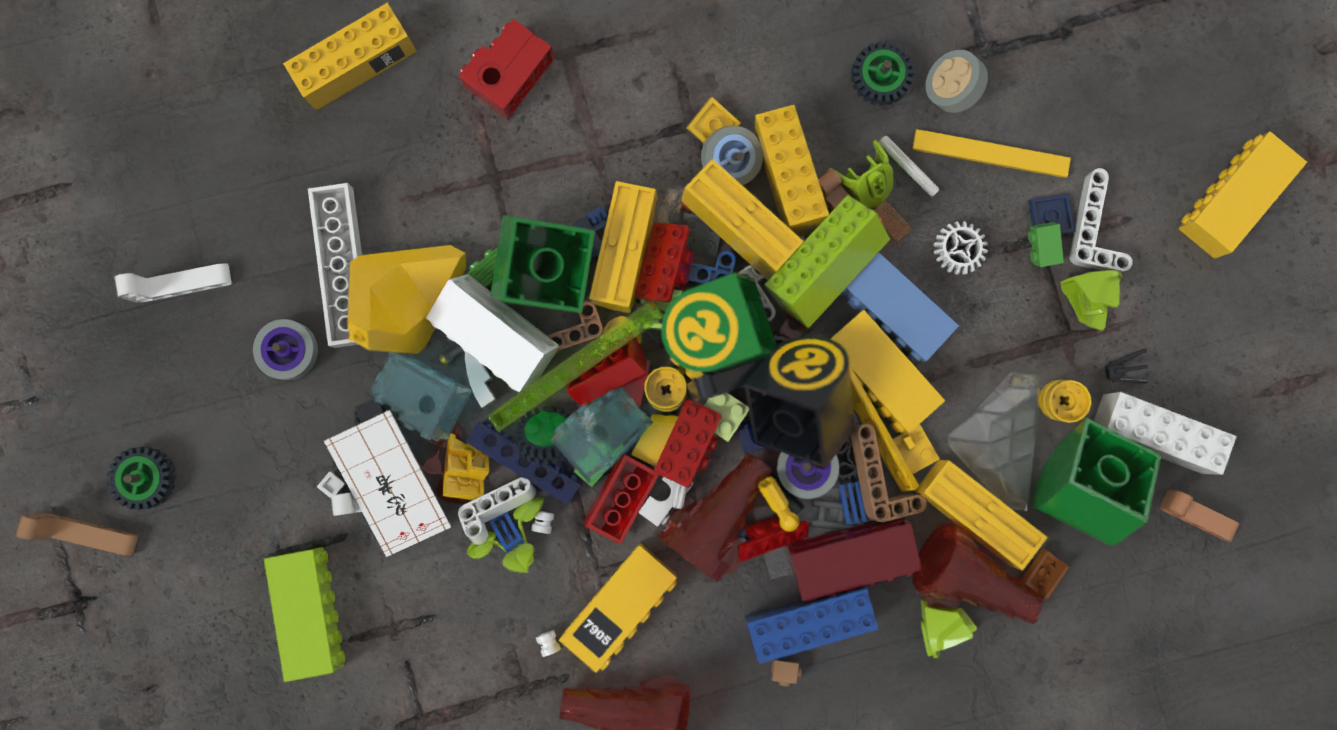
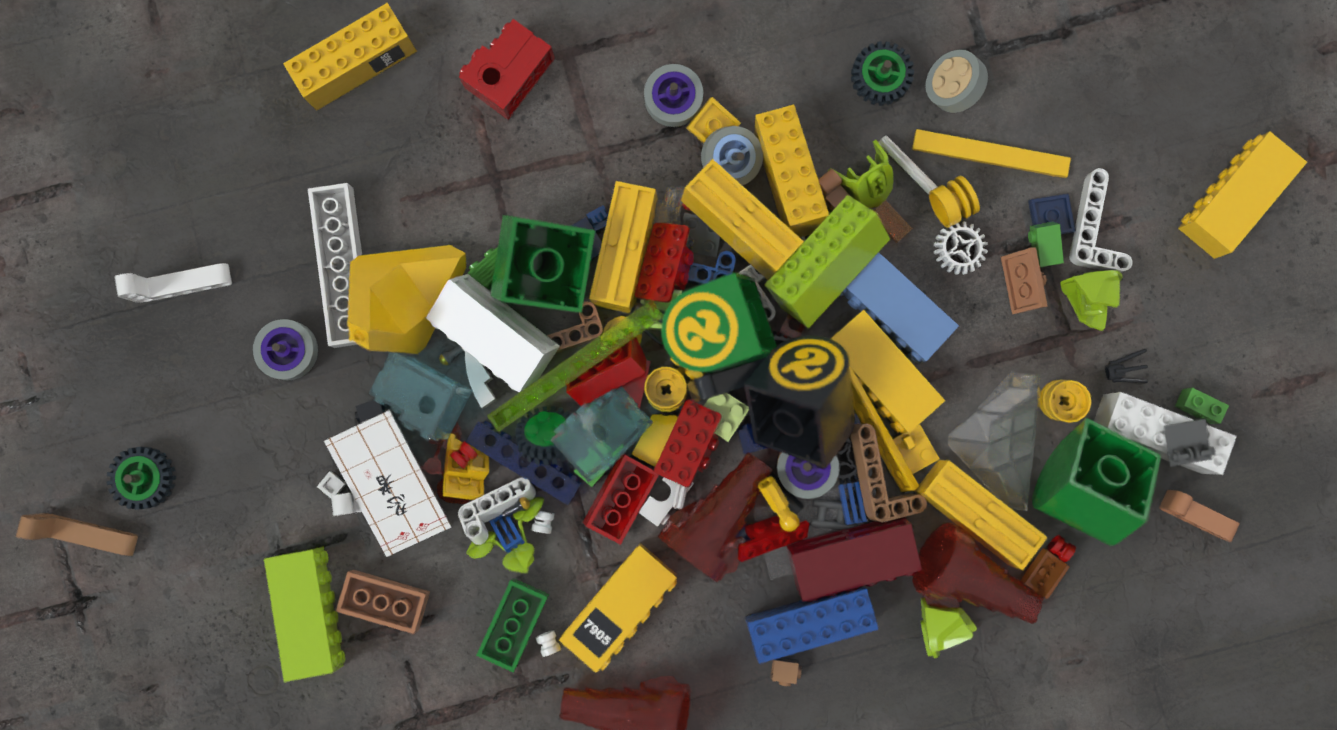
none -> nougat brick [336,570,430,634]
none -> red wheel [450,441,478,469]
none -> green brick [476,578,550,672]
none -> black piece [502,497,530,518]
none -> wheel [644,64,703,127]
none -> yellow wheel [929,175,980,228]
none -> nougat plate [1001,247,1048,314]
none -> red wheel [1047,535,1076,563]
none -> dark grey hinge [1164,419,1215,466]
none -> bright green brick [1175,388,1229,424]

